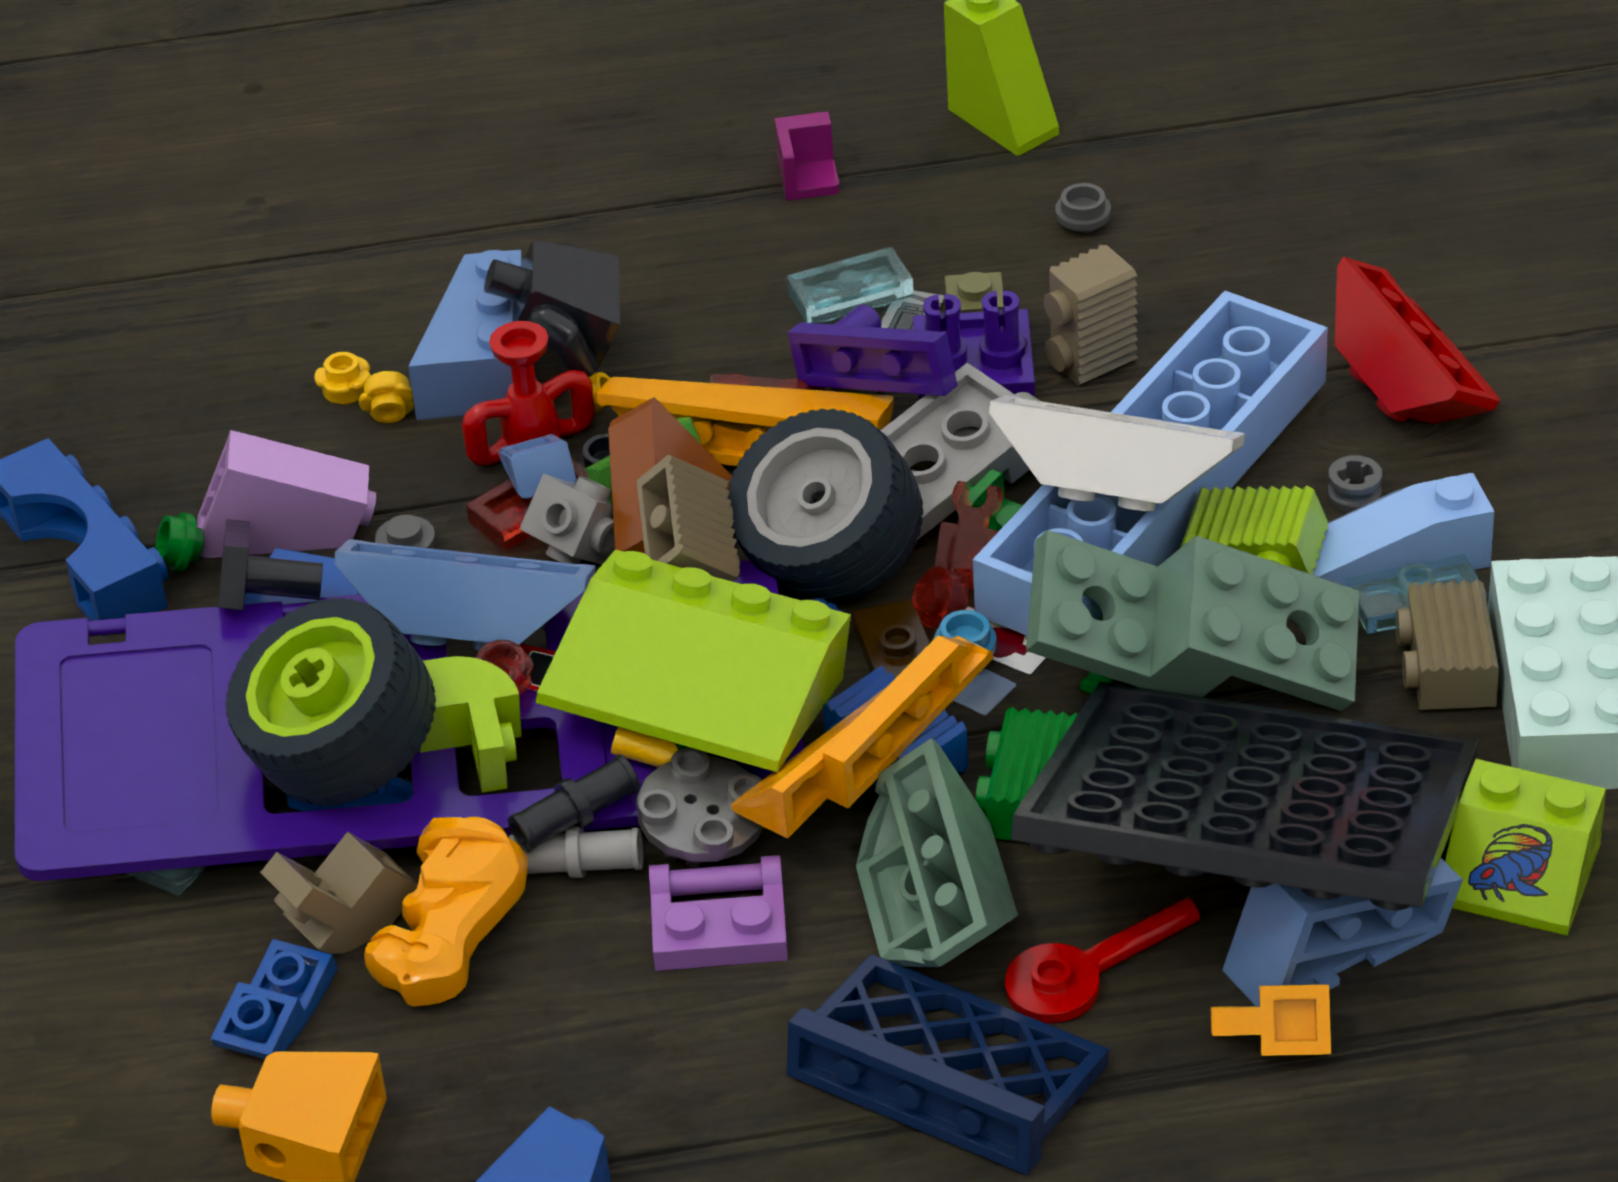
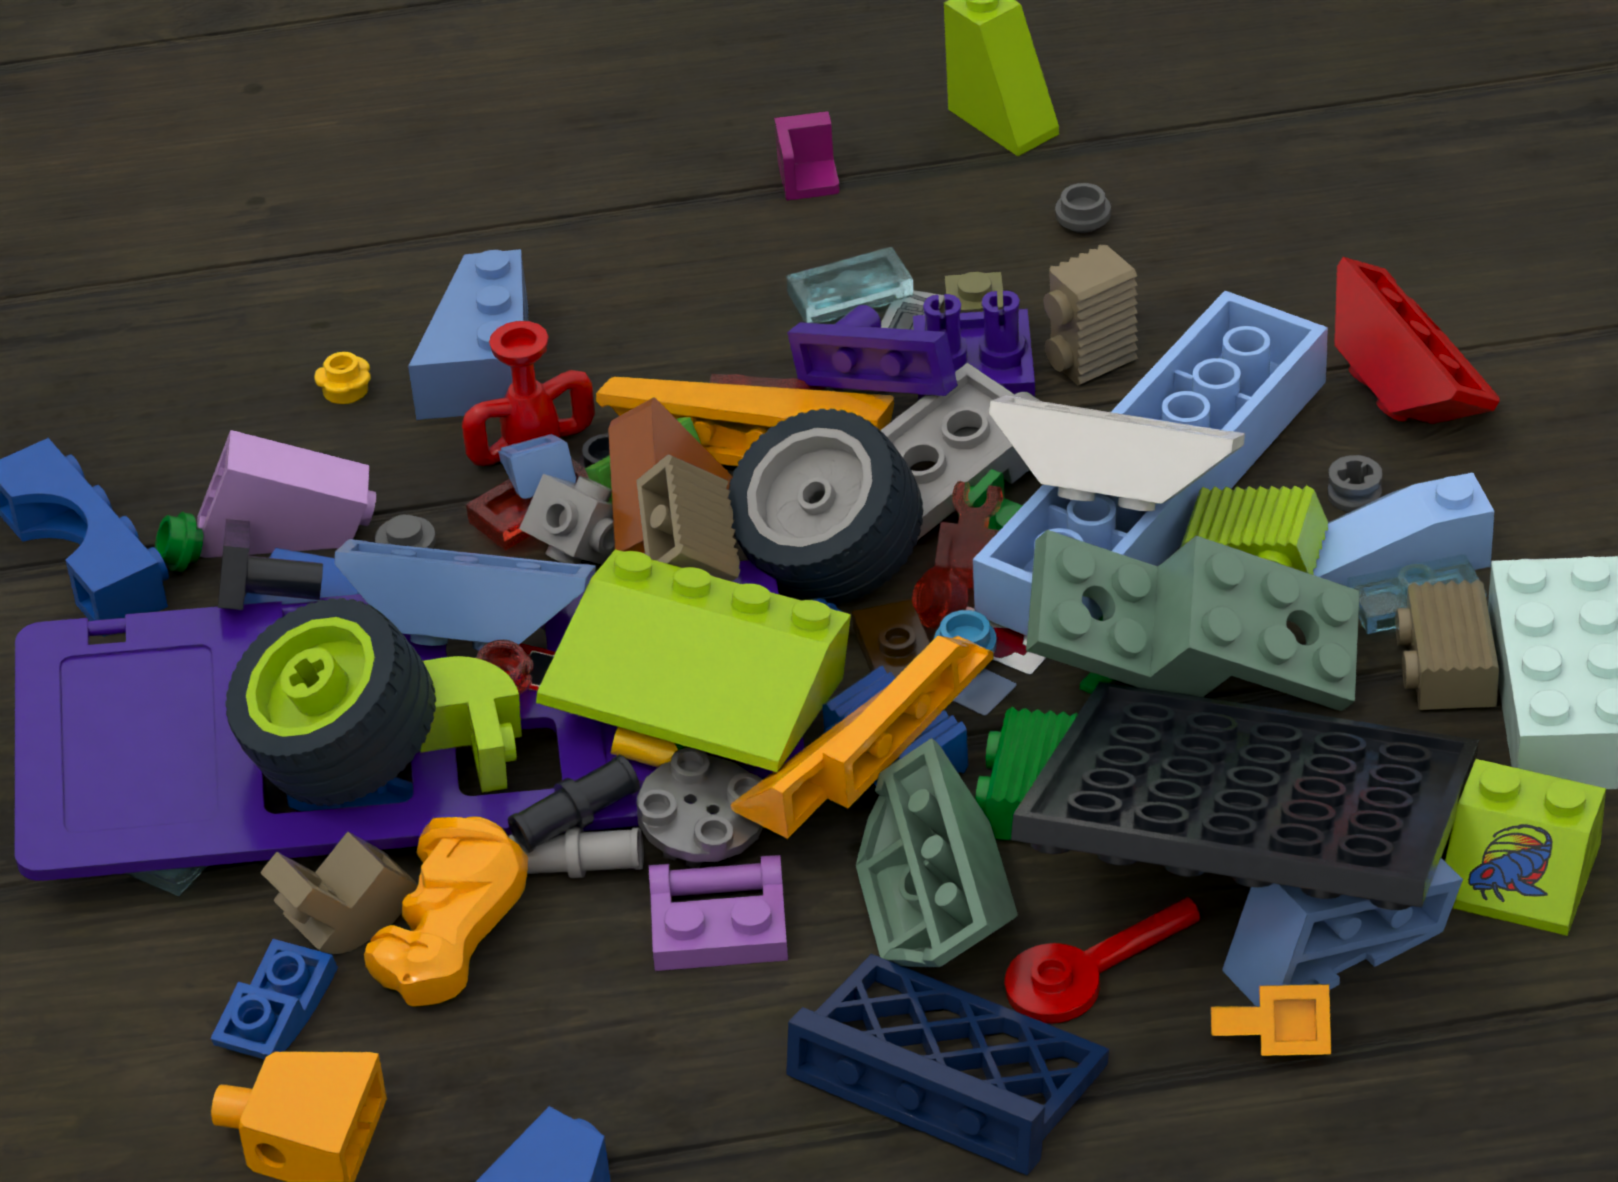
yellow plate [359,371,414,423] -> none
black torso [484,240,620,413] -> none

